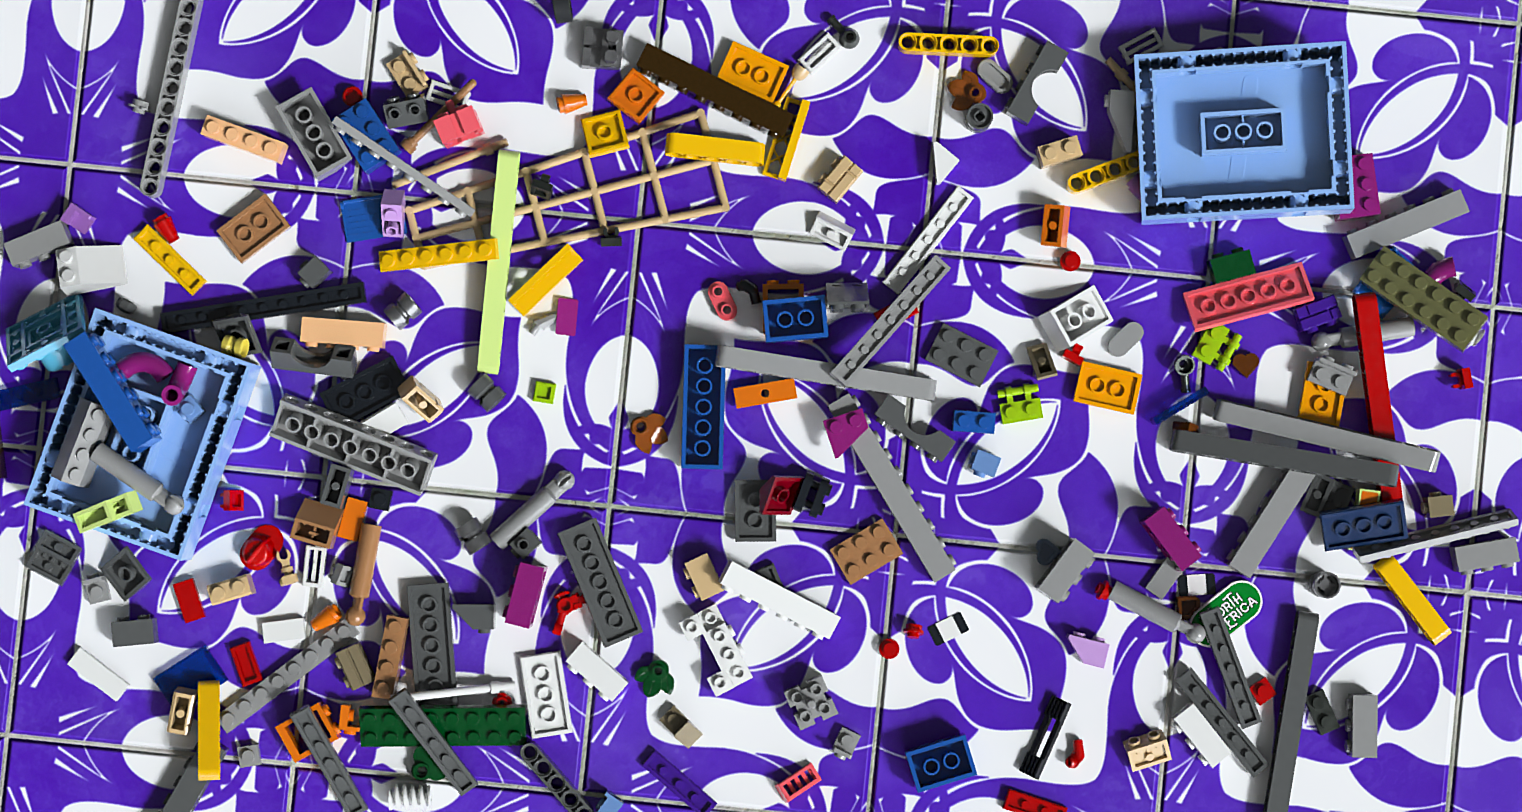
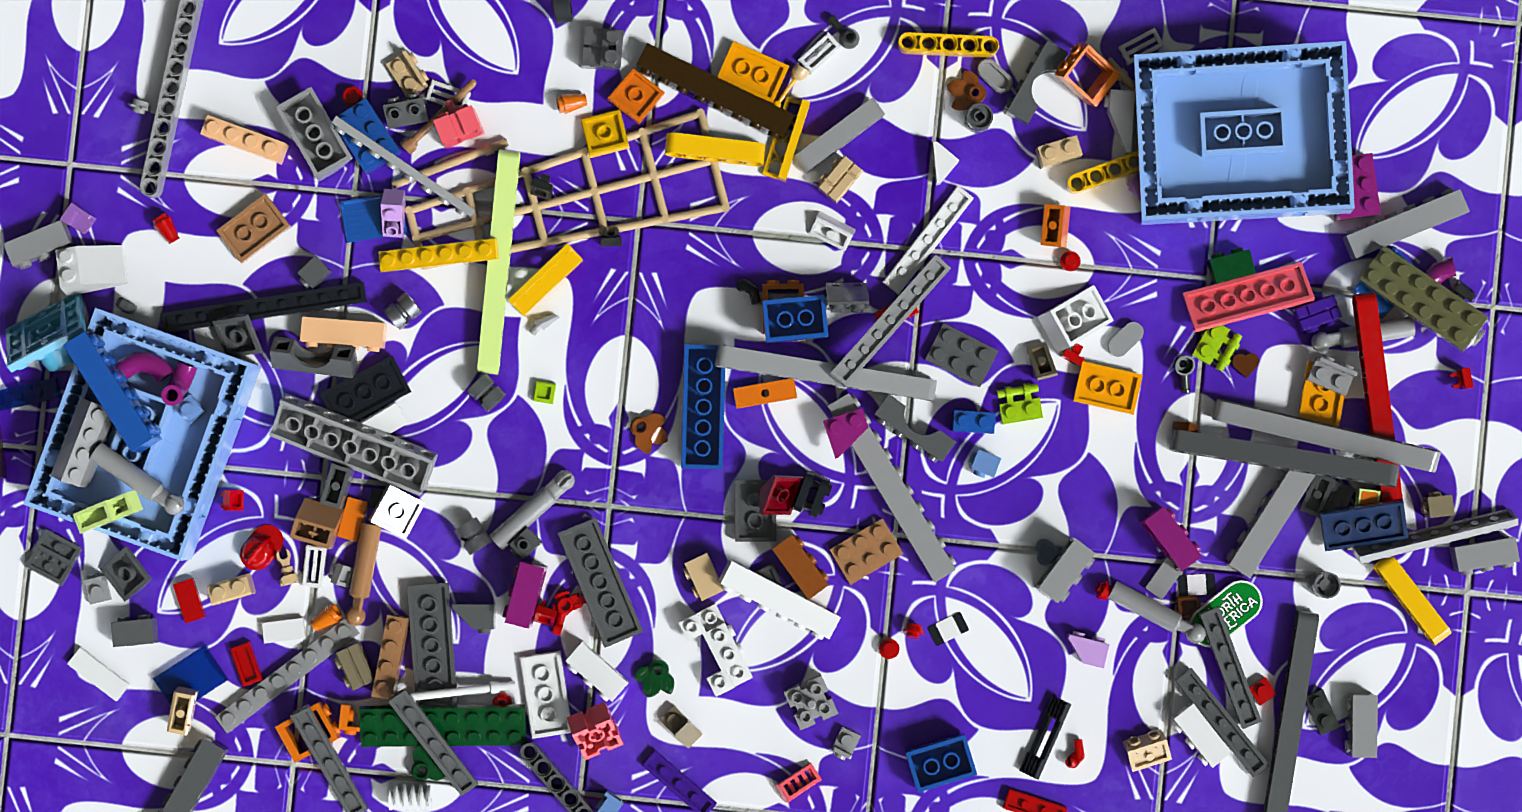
yellow tile [133,224,207,296] -> none
yellow beam [198,680,220,781] -> none
light yellow wheel [221,335,249,359] -> none
light grey plate [237,744,262,768] -> none
tan brick [398,375,444,423] -> none
magenta sticker [555,298,578,336] -> none
coral plate [708,281,737,321] -> none
clear blue tile [1150,387,1209,425] -> none
none -> plate [369,484,425,539]
none -> red tile [534,600,557,627]
none -> coral brick [567,702,624,760]
none -> dark orange brick [772,534,829,600]
none -> light grey beam [793,98,885,174]
none -> orange window [1054,42,1121,107]

